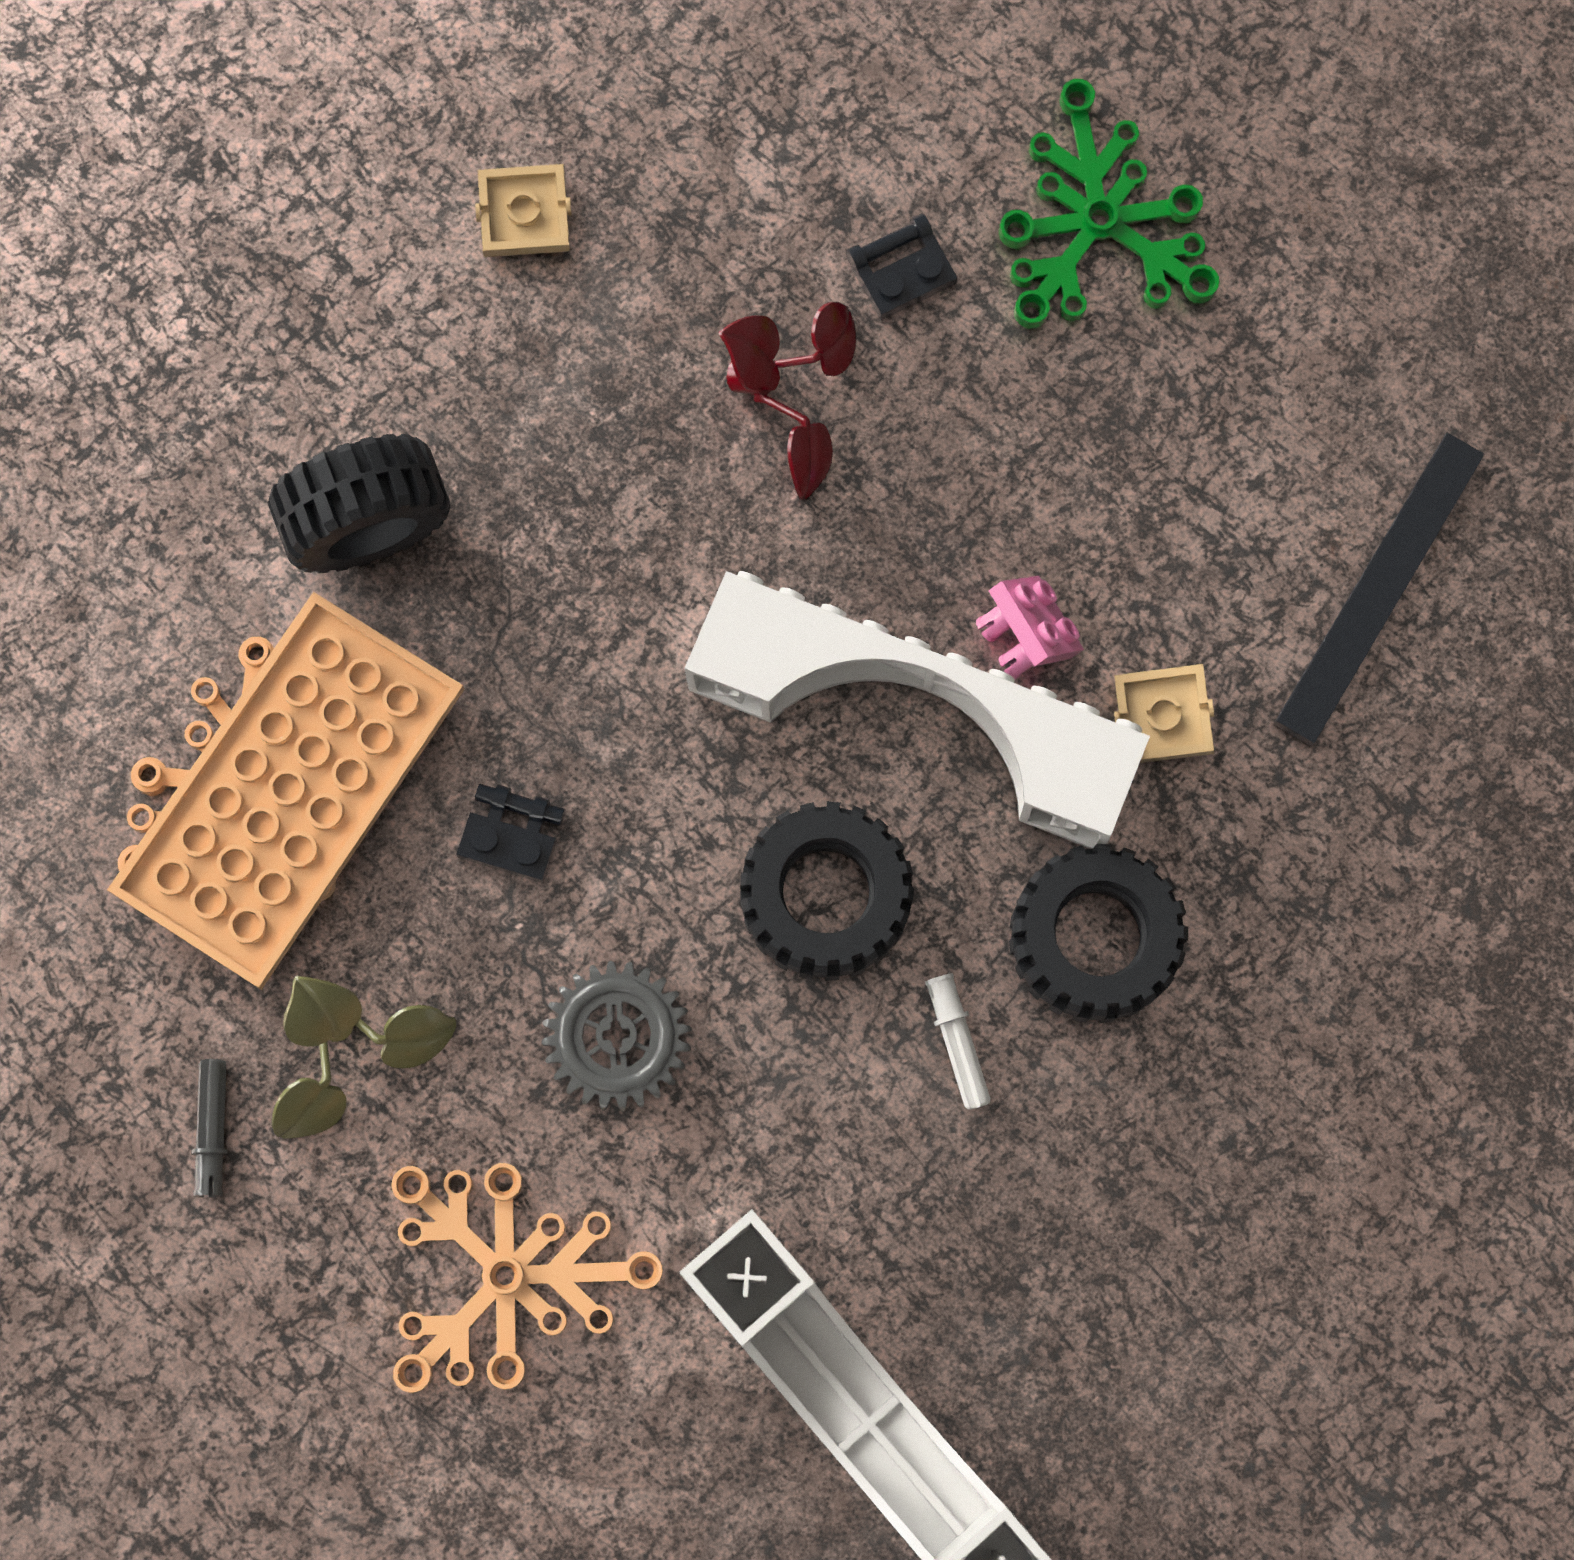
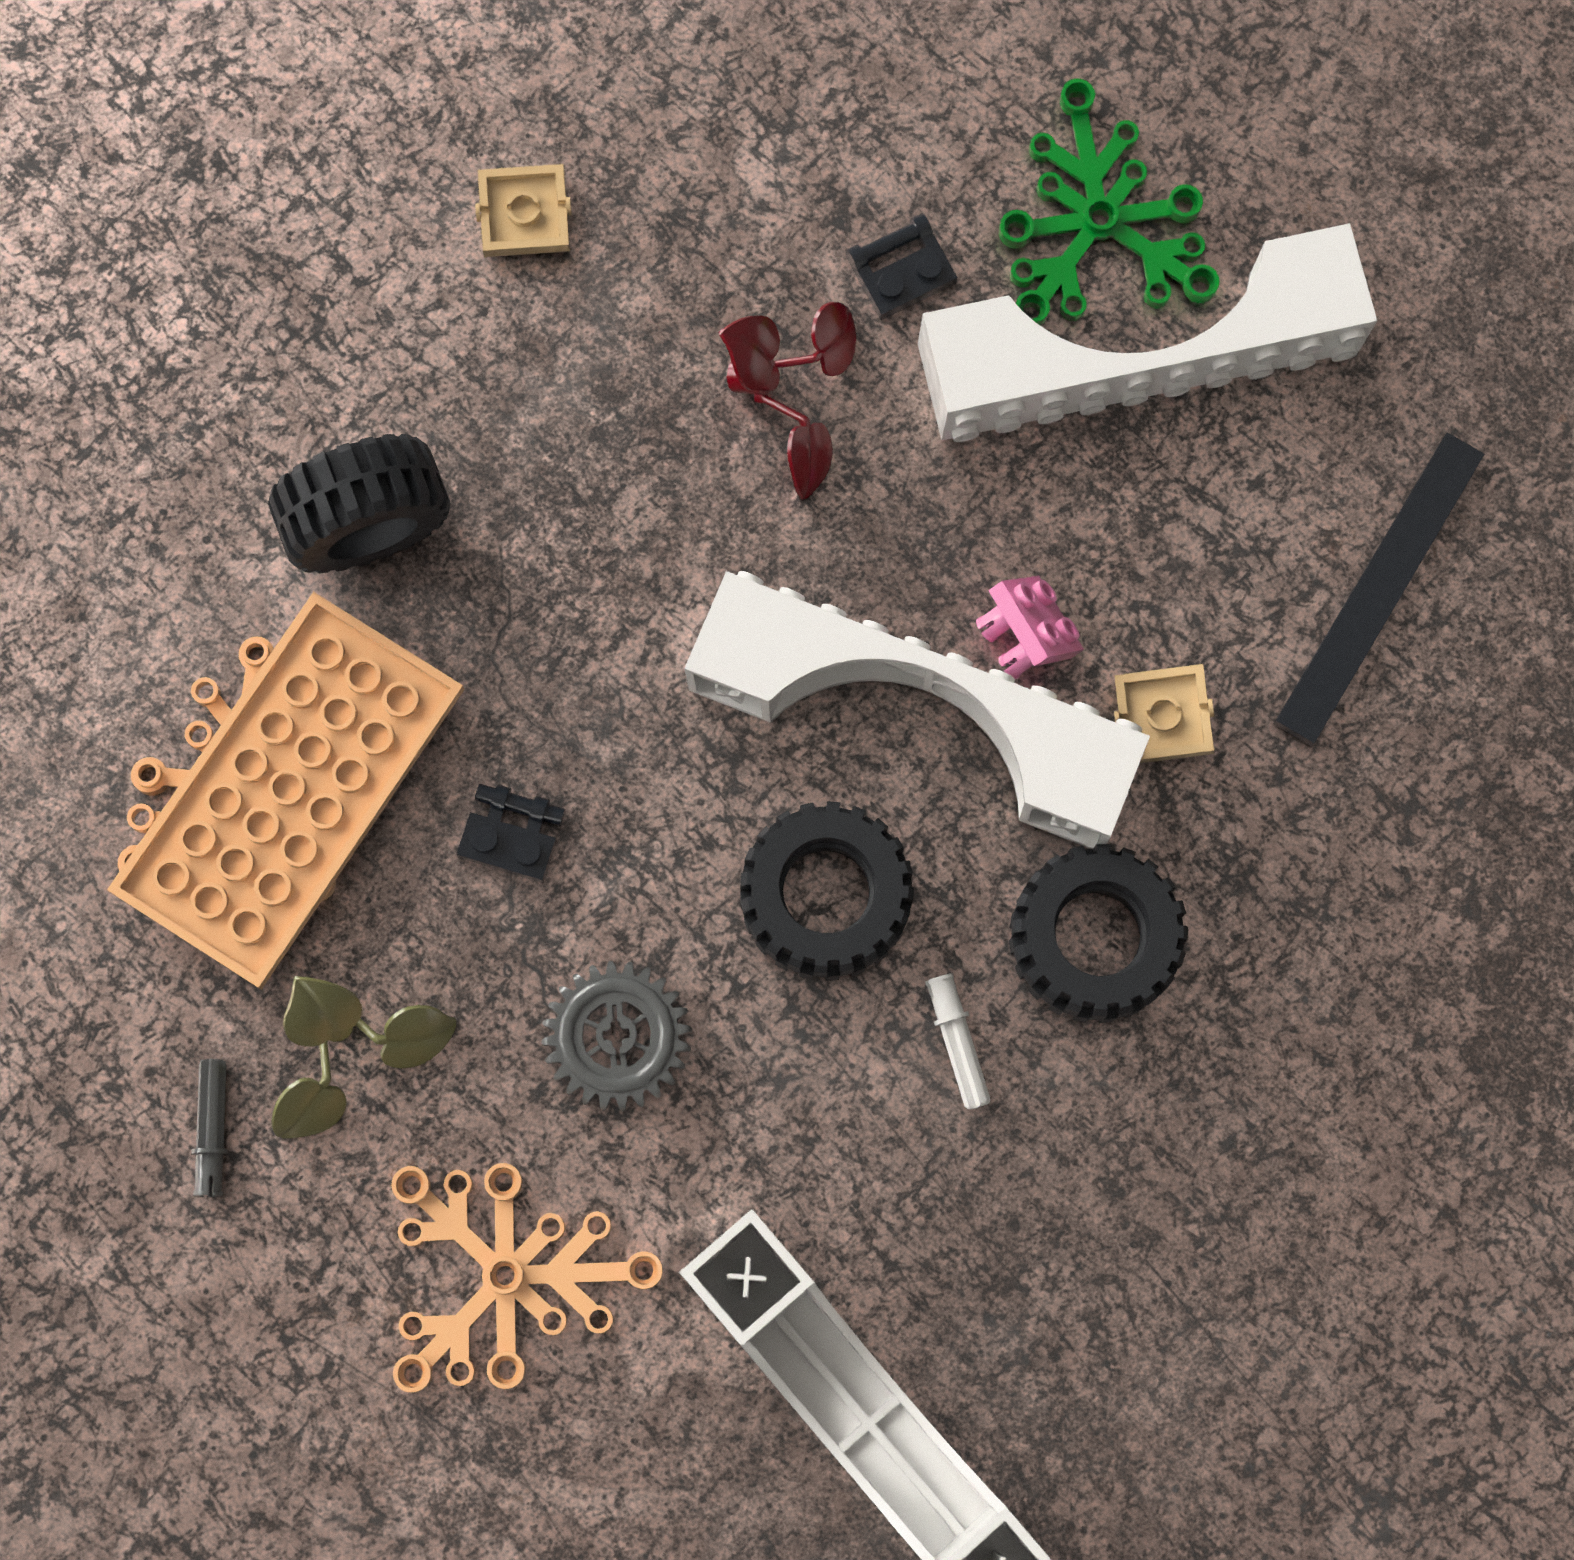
none -> white arch [918,223,1377,442]

